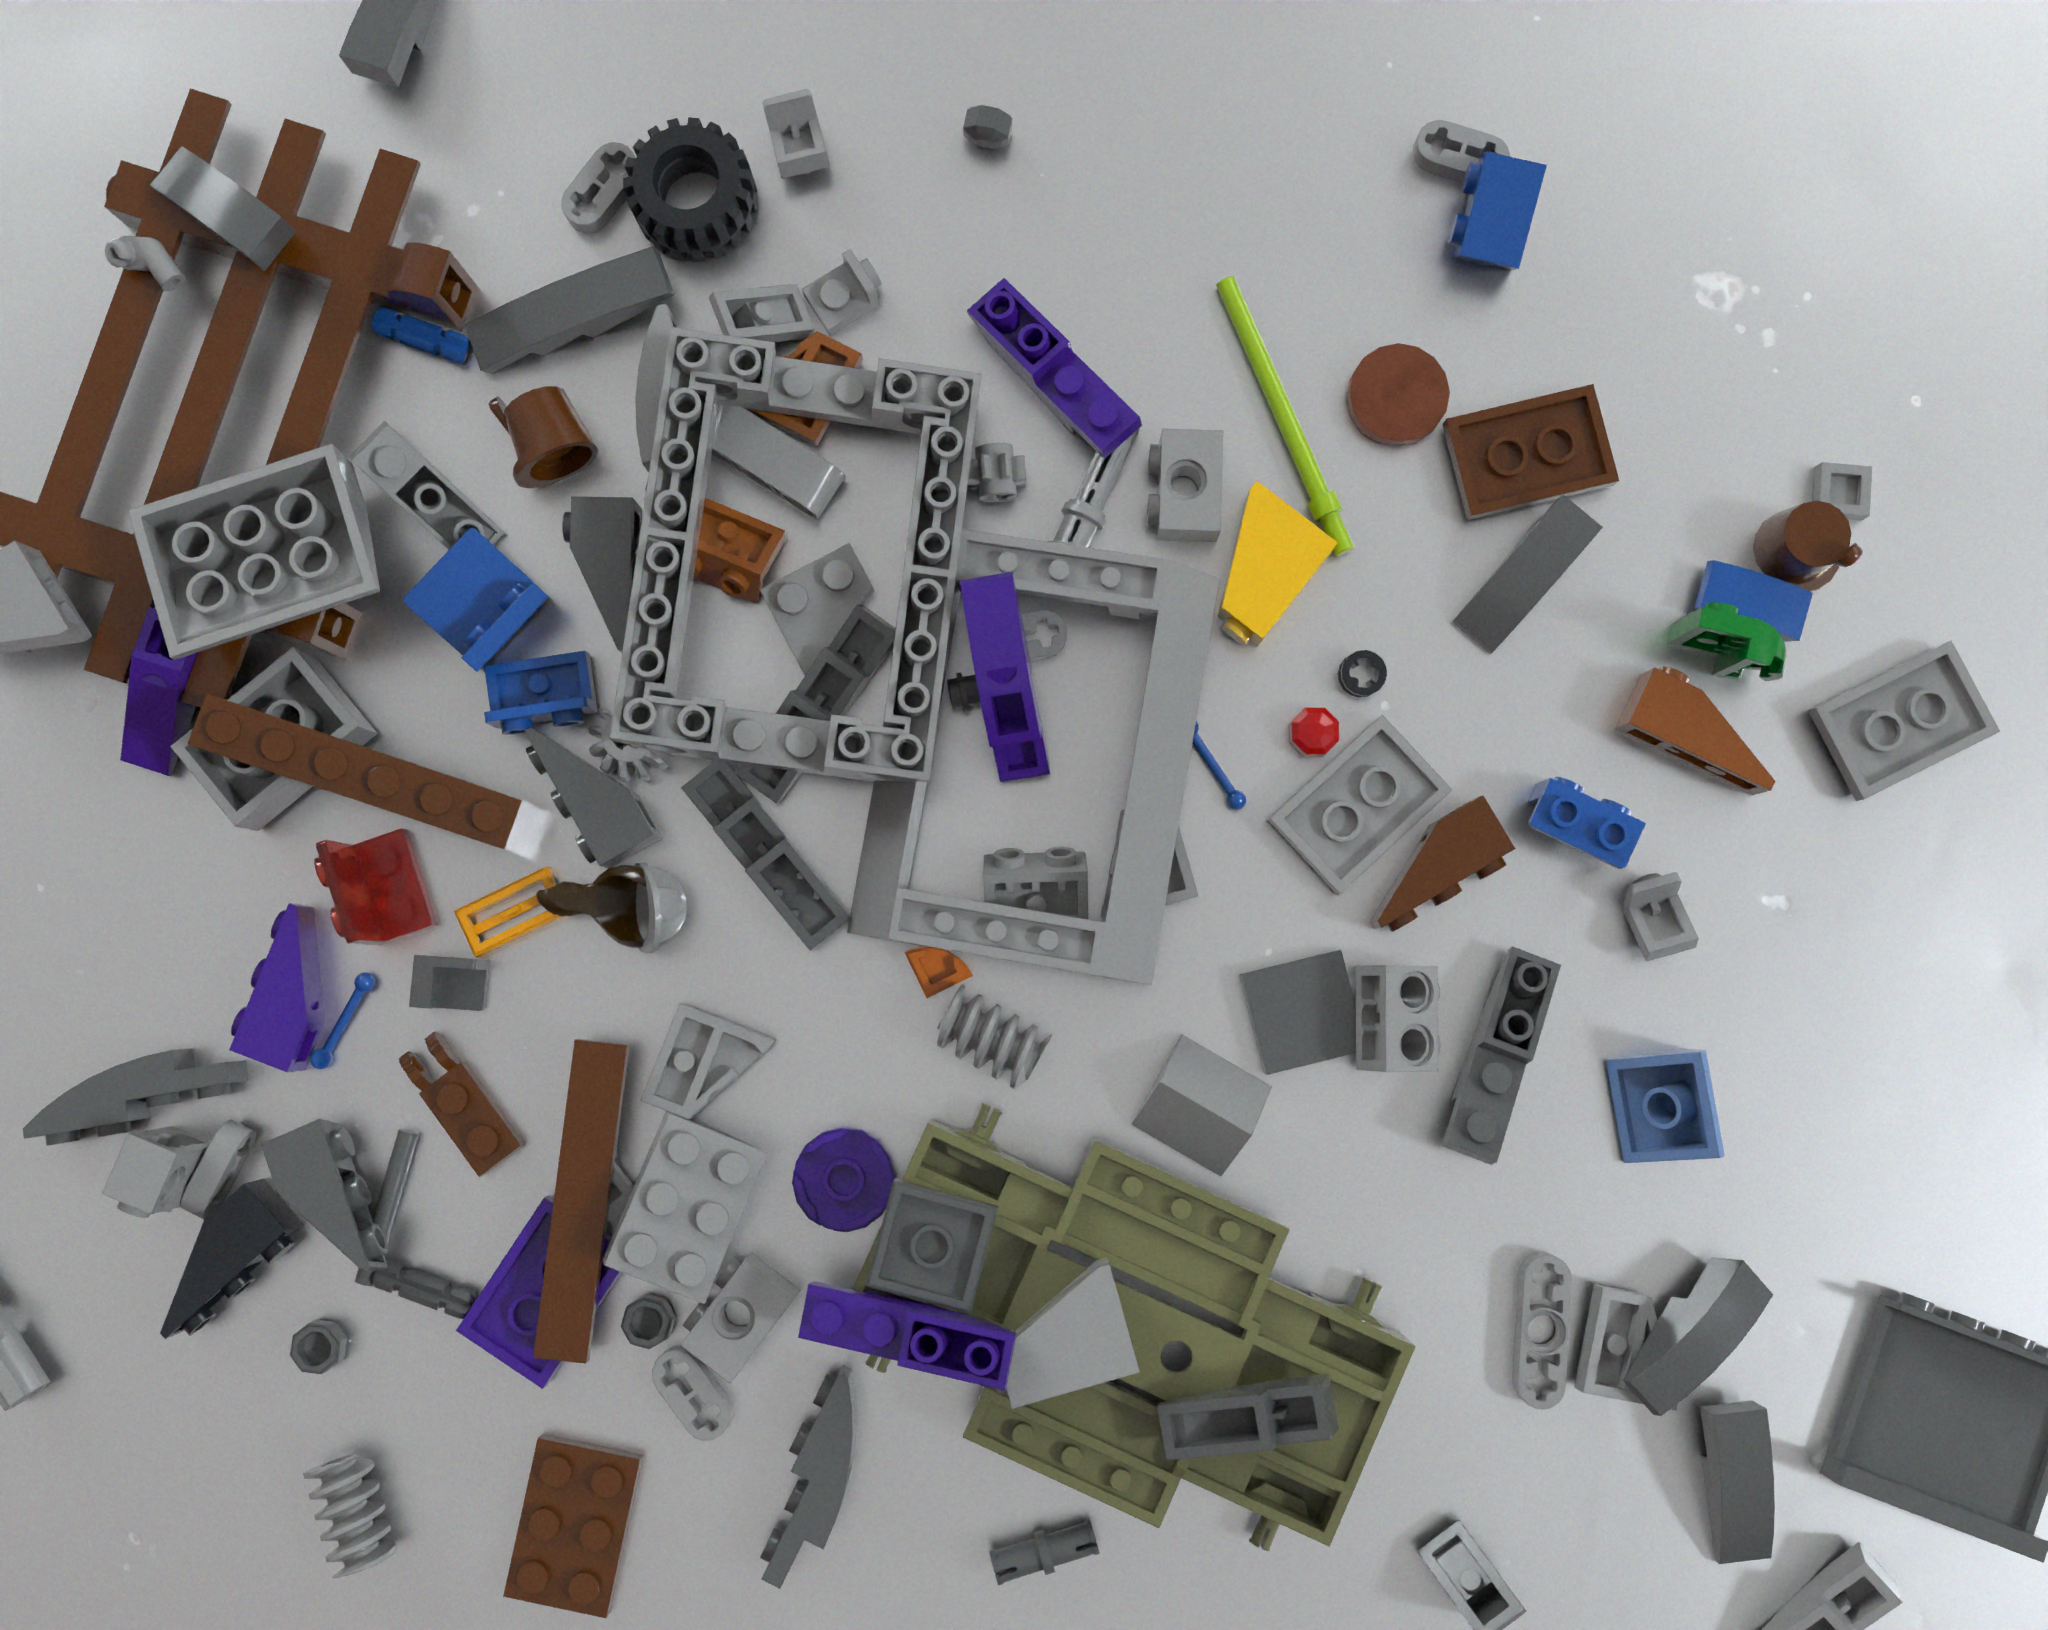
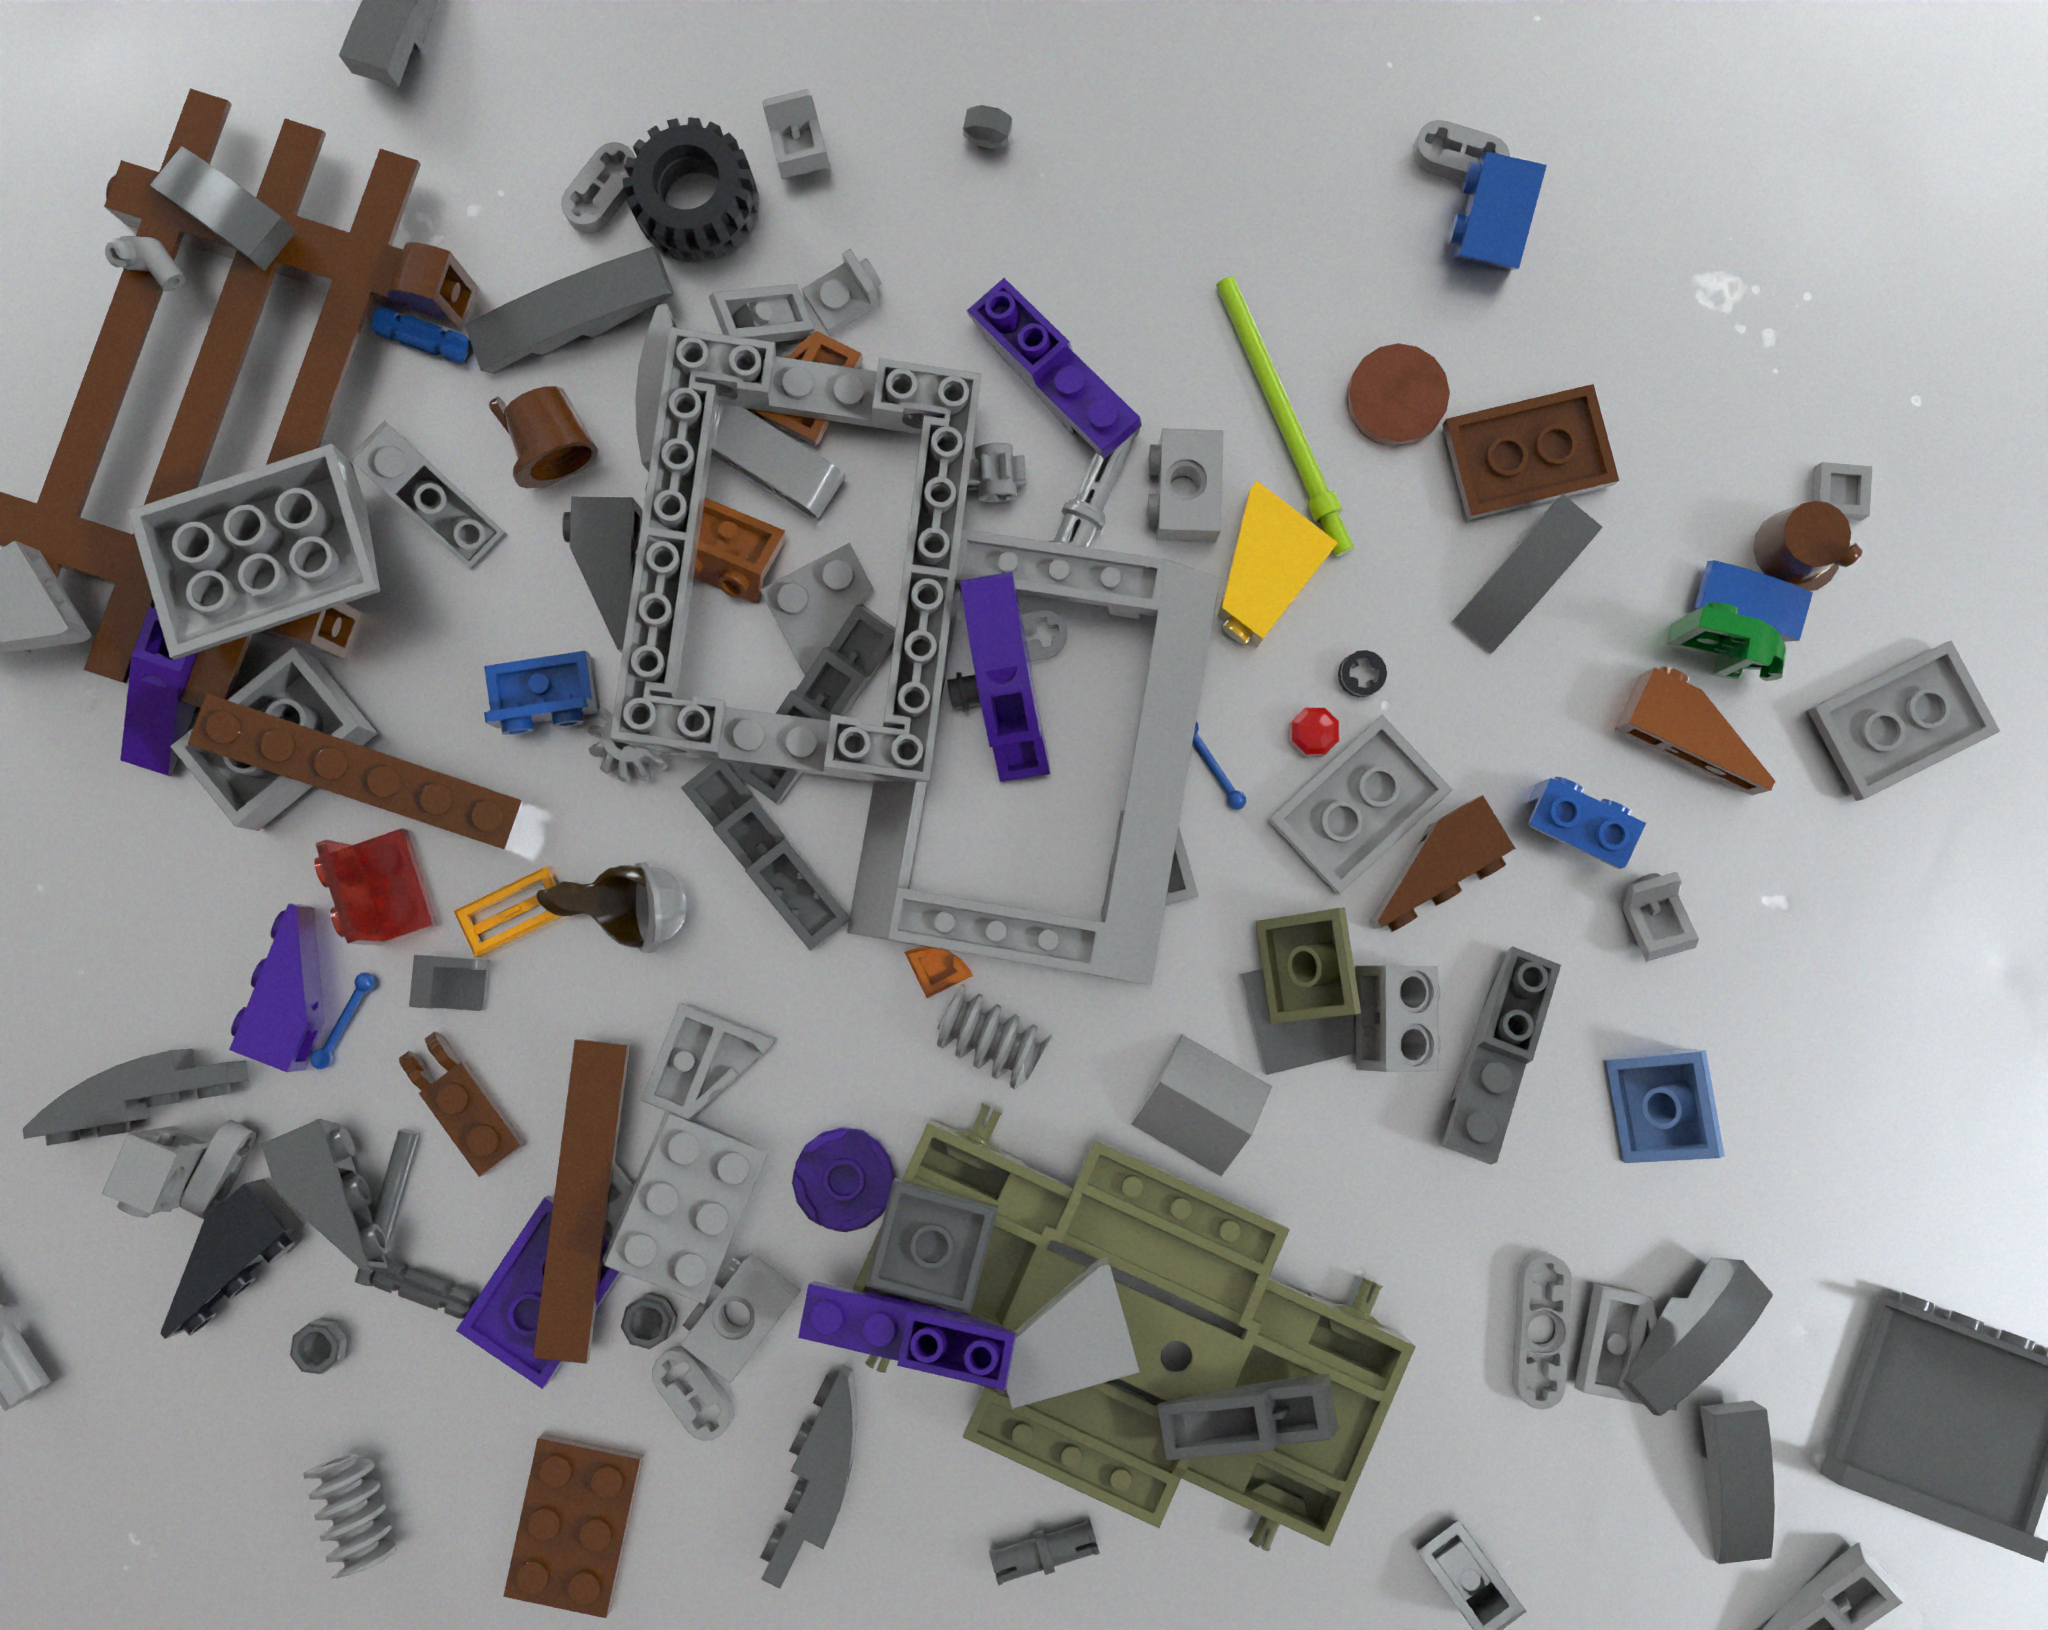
blue bracket [403,528,549,672] -> none
dark grey slope [524,728,663,868] -> none
light grey bracket [983,847,1088,920] -> none
none -> olive slope [1256,907,1361,1024]

